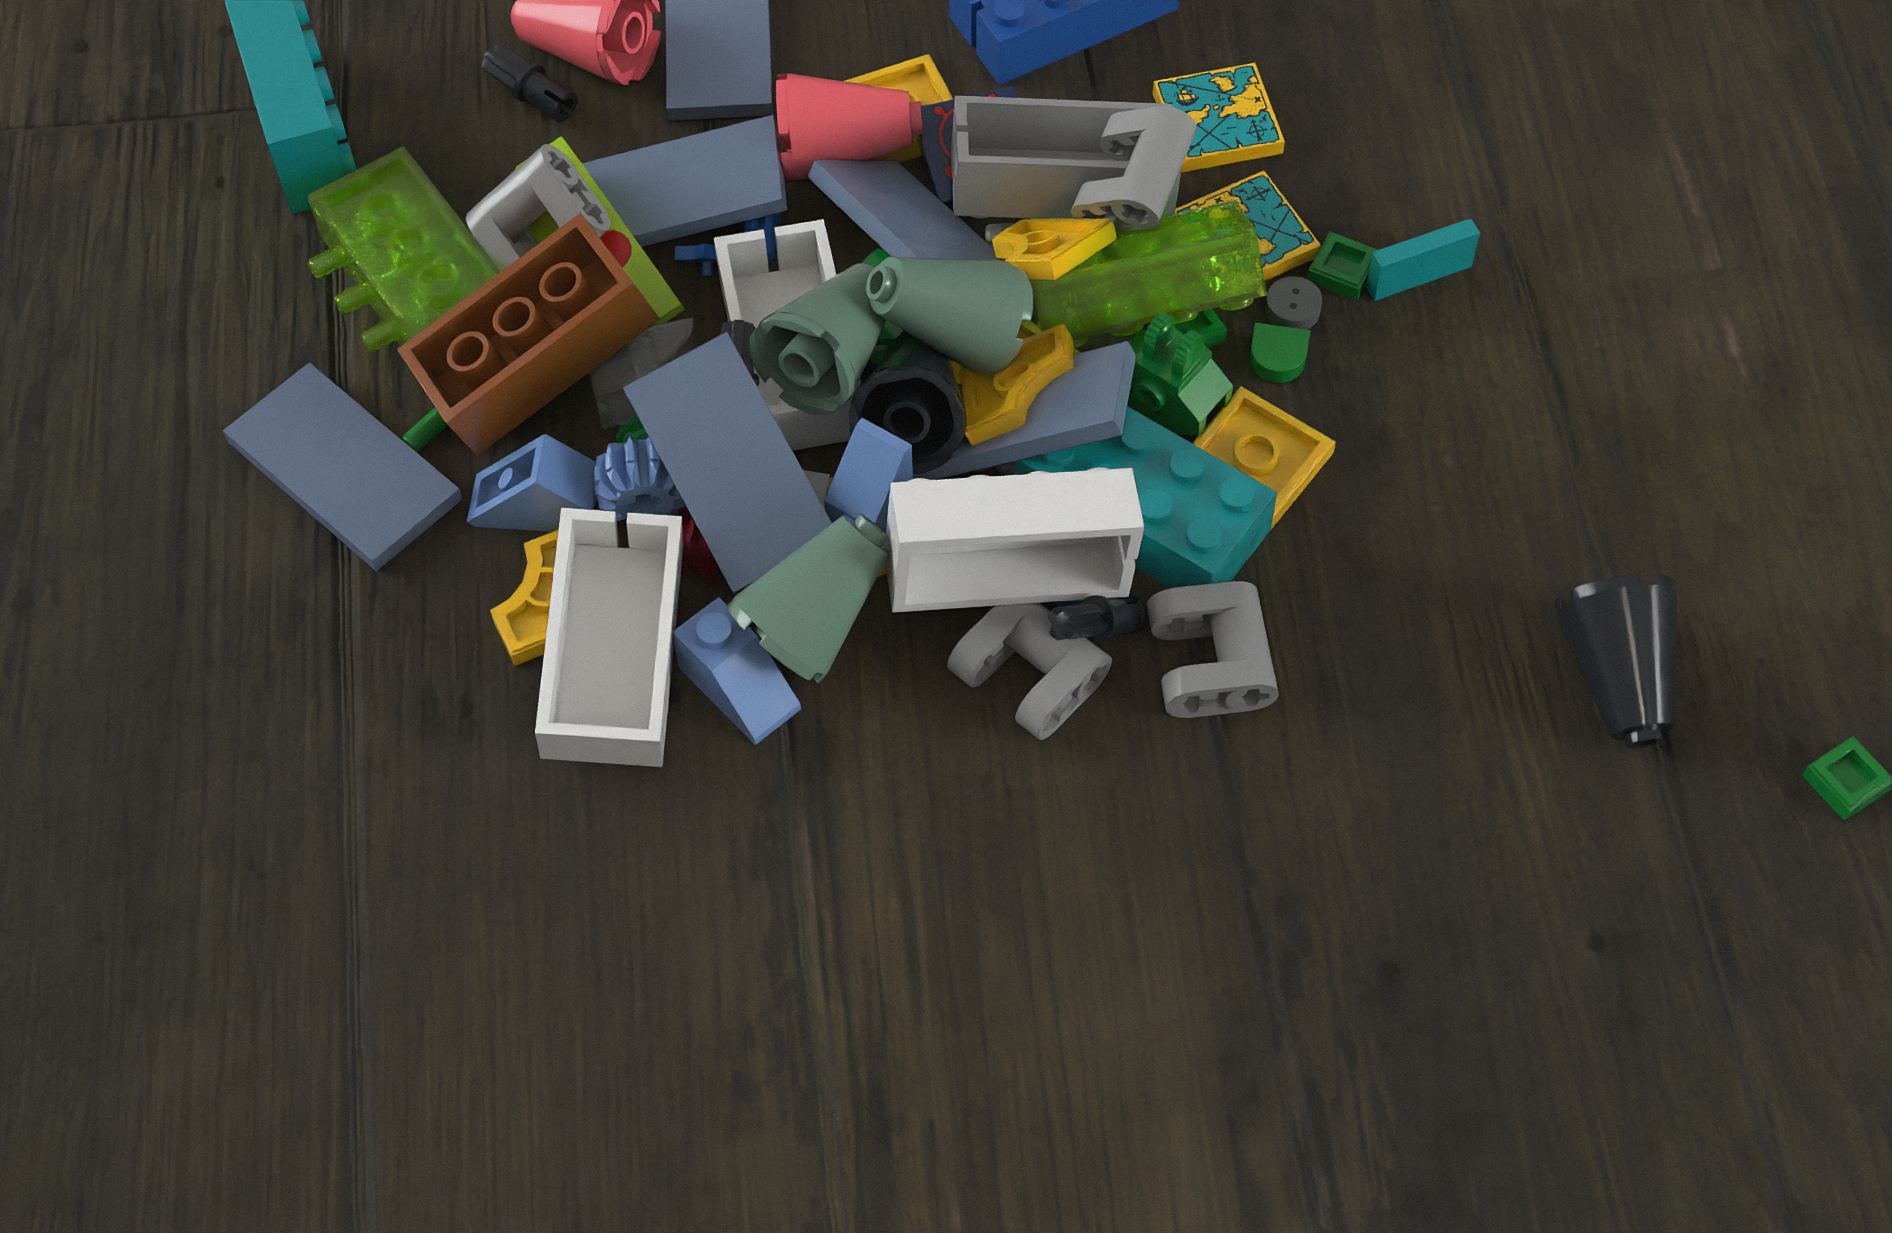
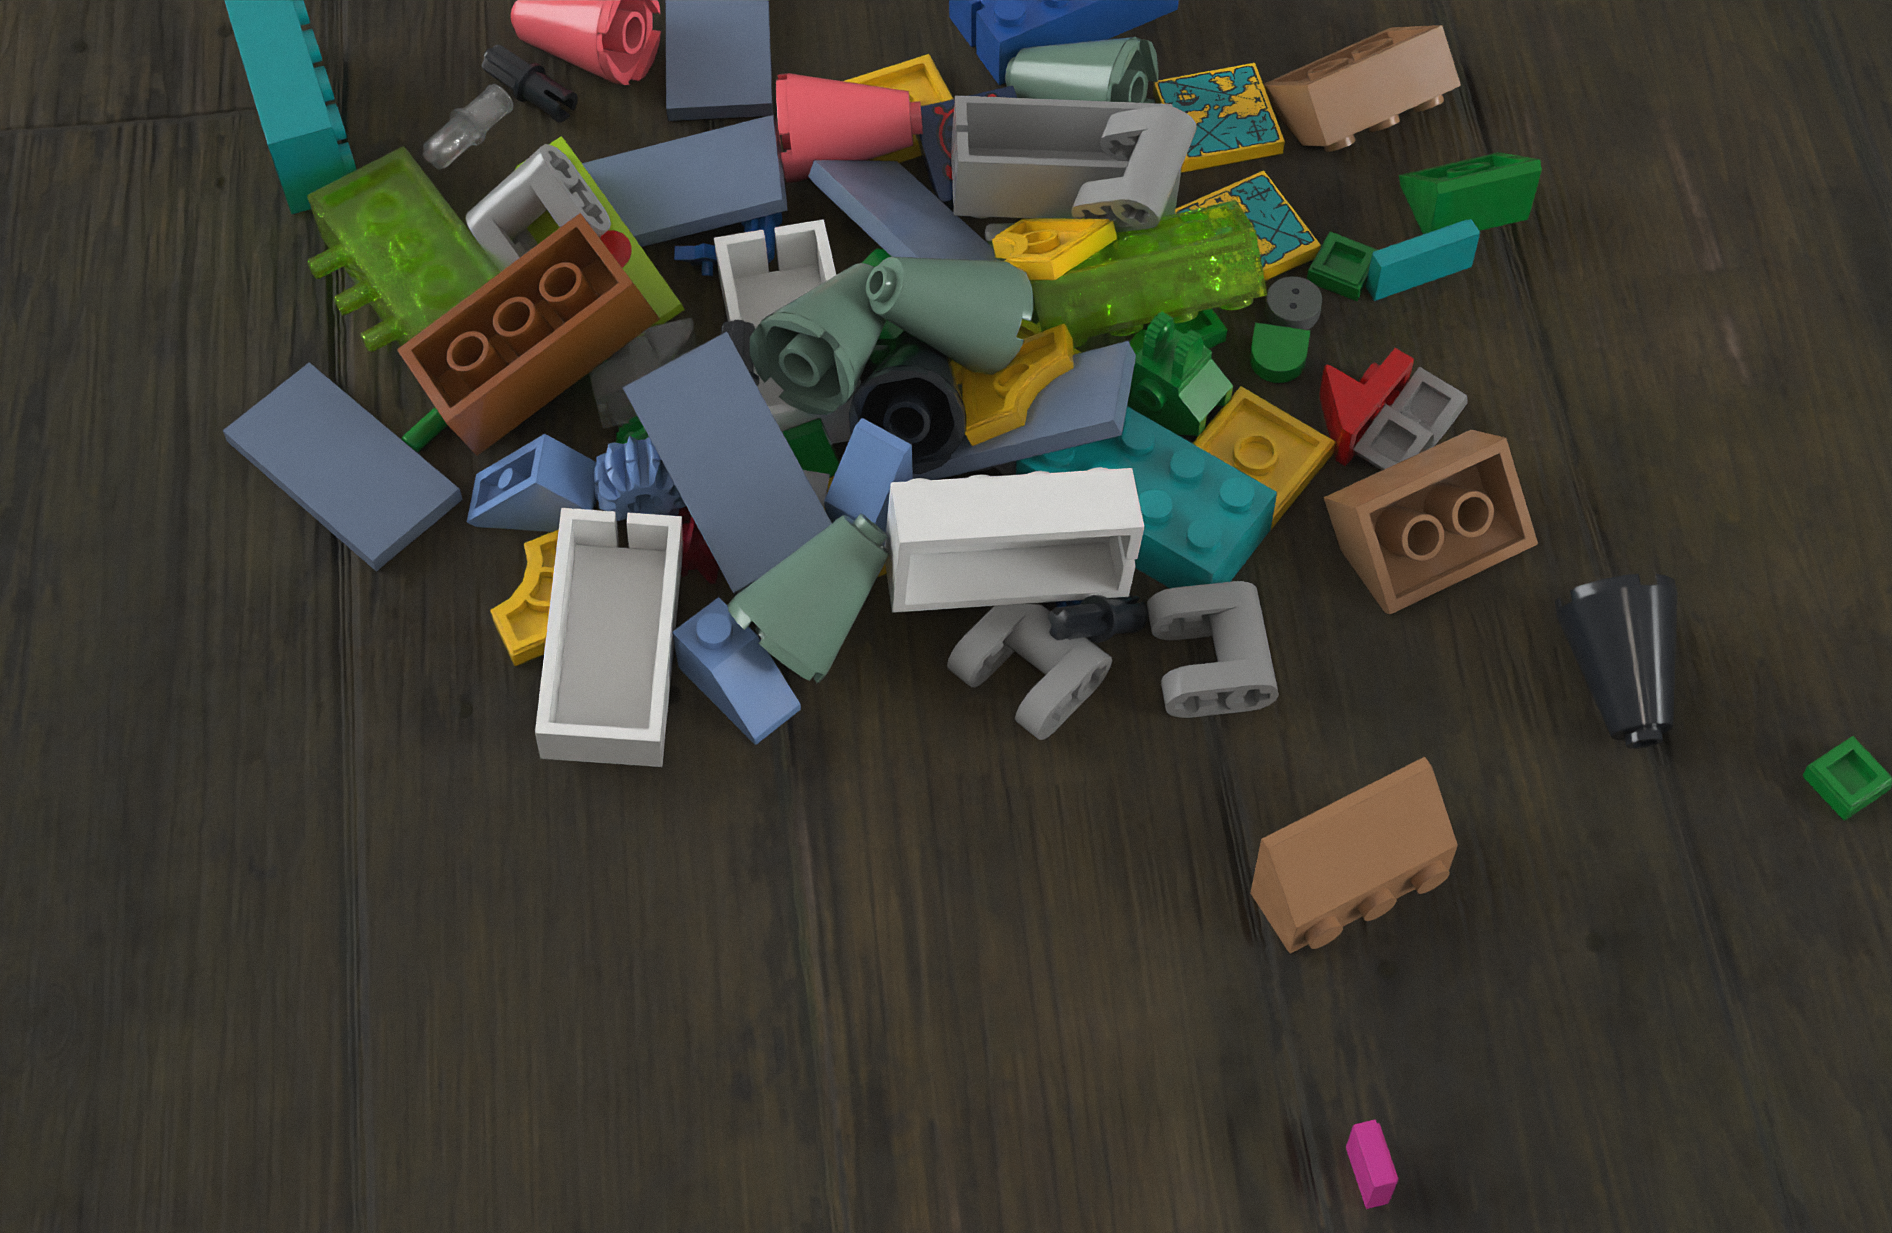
none -> clear axle [423,84,514,169]
none -> green tile [782,418,840,477]
none -> sand green cone [1005,37,1159,103]
none -> medium nougat slope [1250,757,1458,954]
none -> medium nougat slope [1263,25,1461,152]
none -> red slope [1319,348,1414,466]
none -> medium nougat slope [1324,430,1538,614]
none -> dark pink tile [1346,1119,1398,1209]
none -> light grey slope [1353,367,1468,470]
none -> green slope [1399,152,1542,234]

